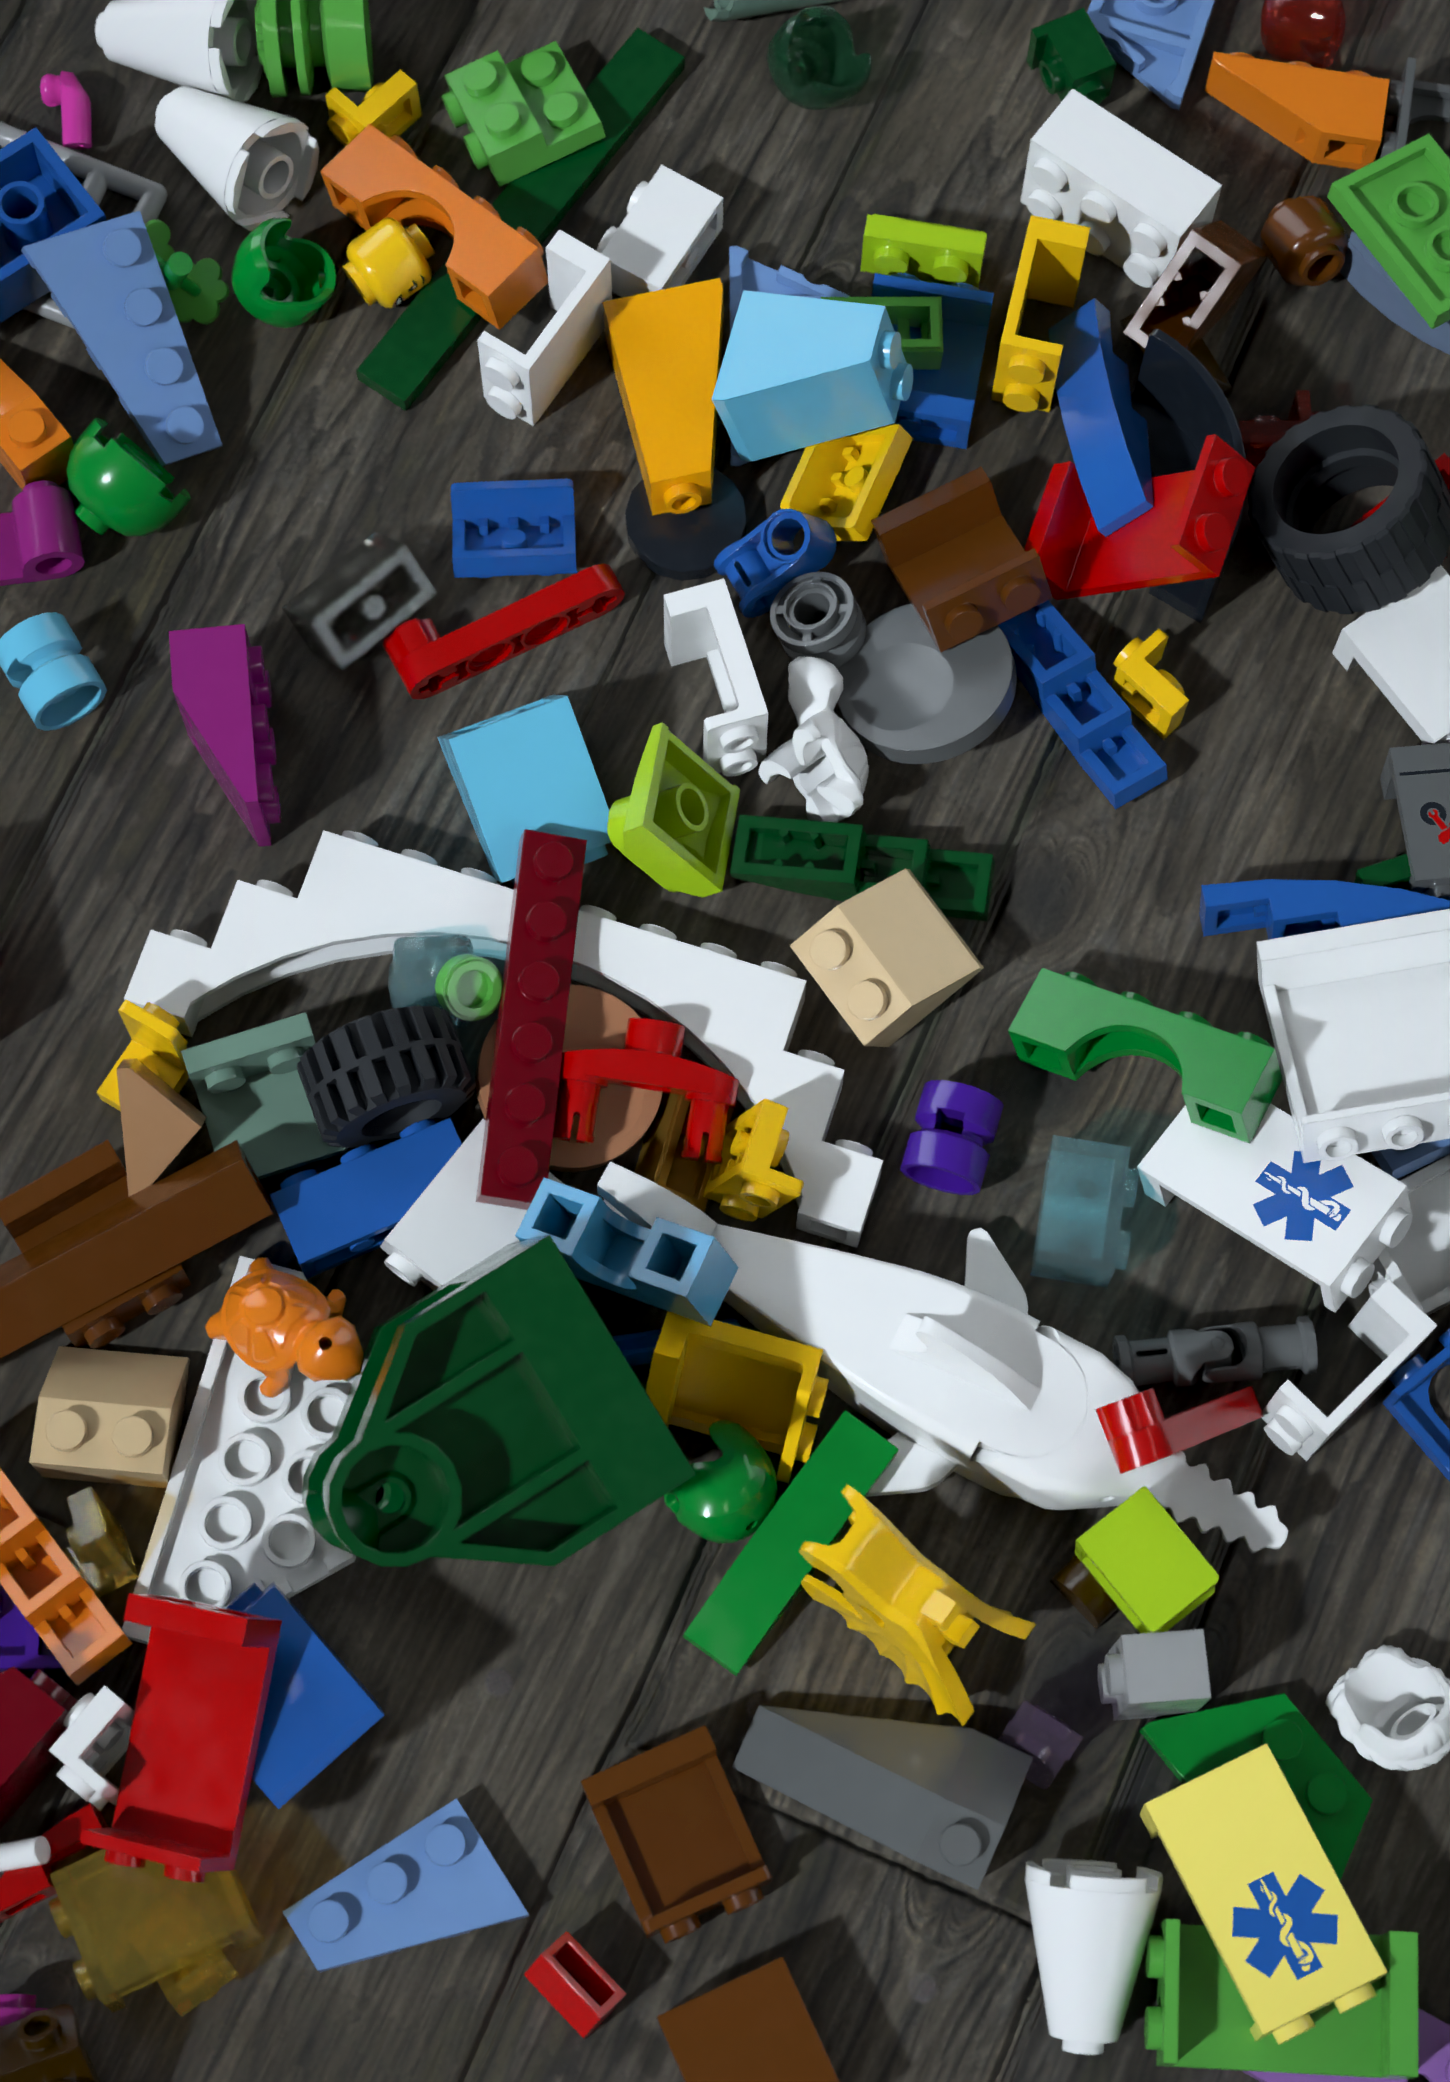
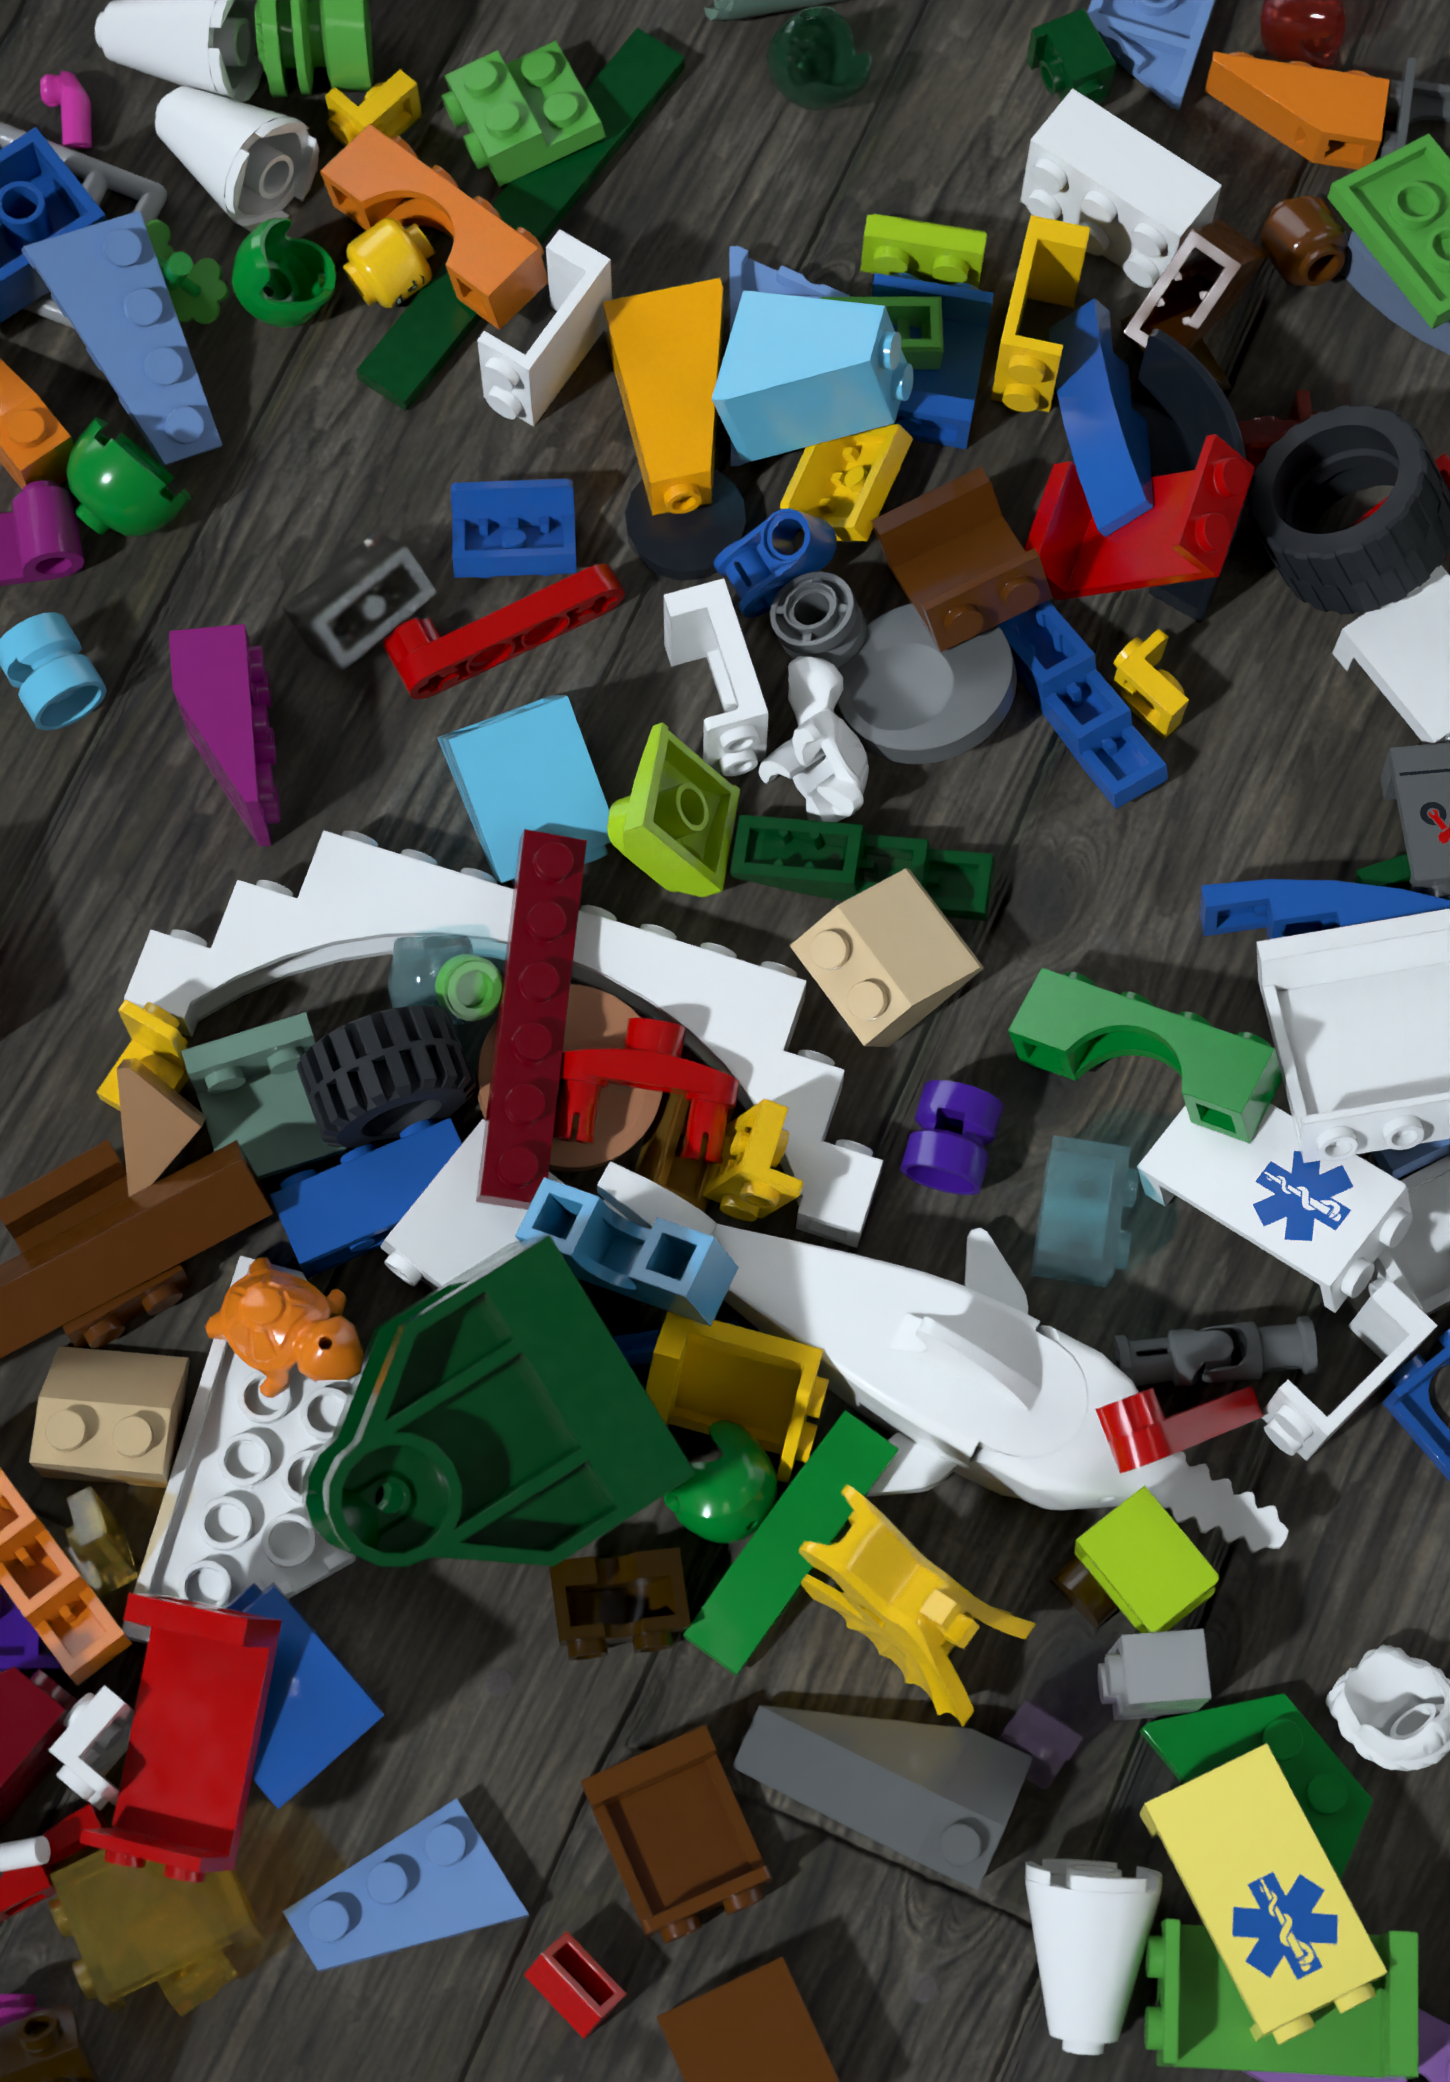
white brick [597,165,723,297] -> none
none -> dark brown cylinder [549,1547,691,1660]

